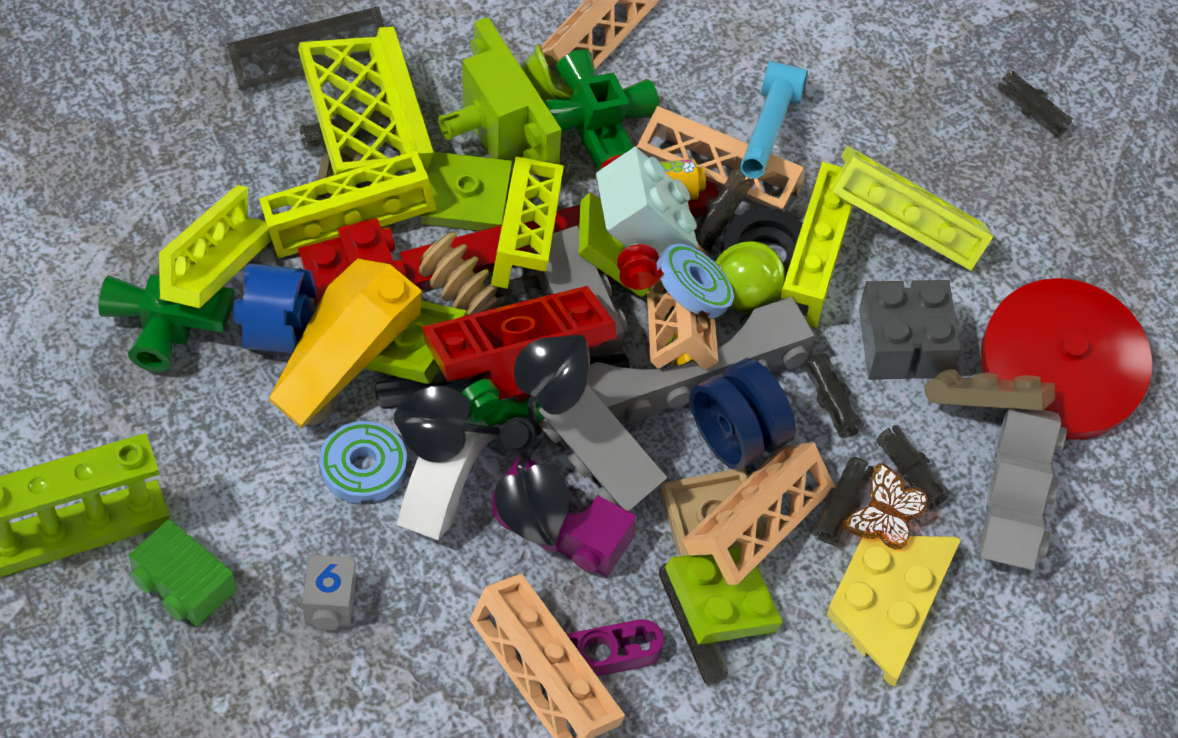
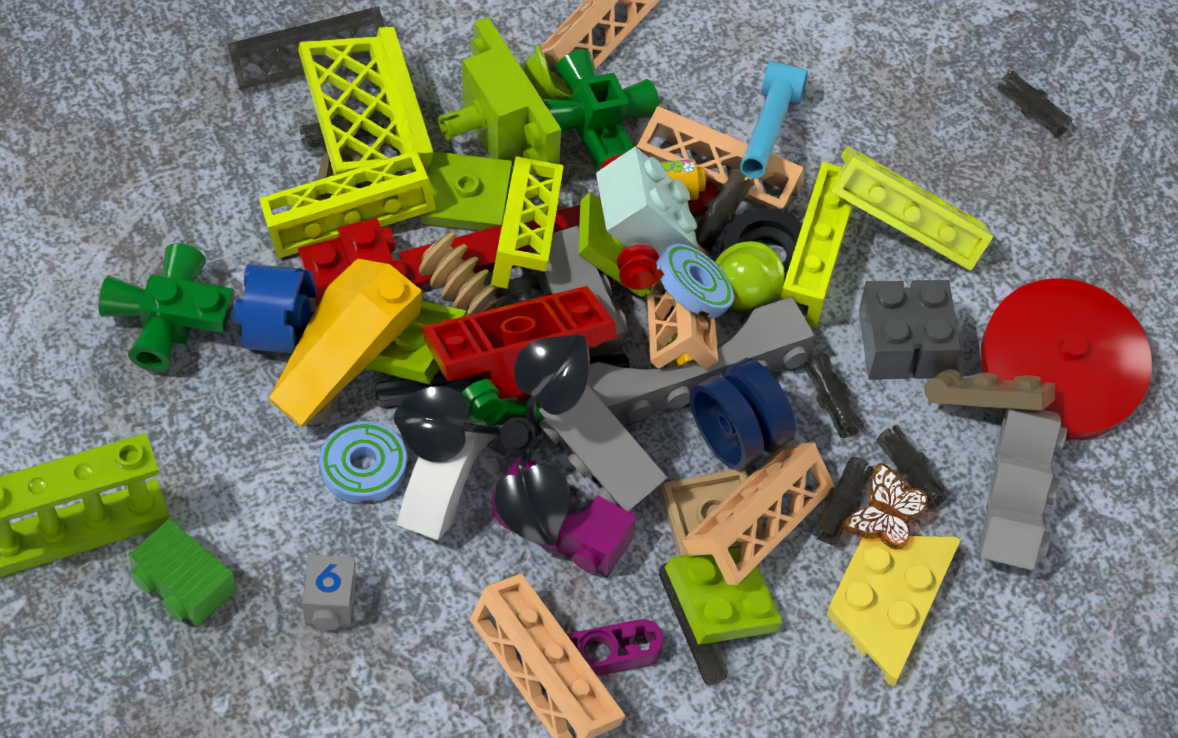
neon yellow fence [159,185,272,308] -> none

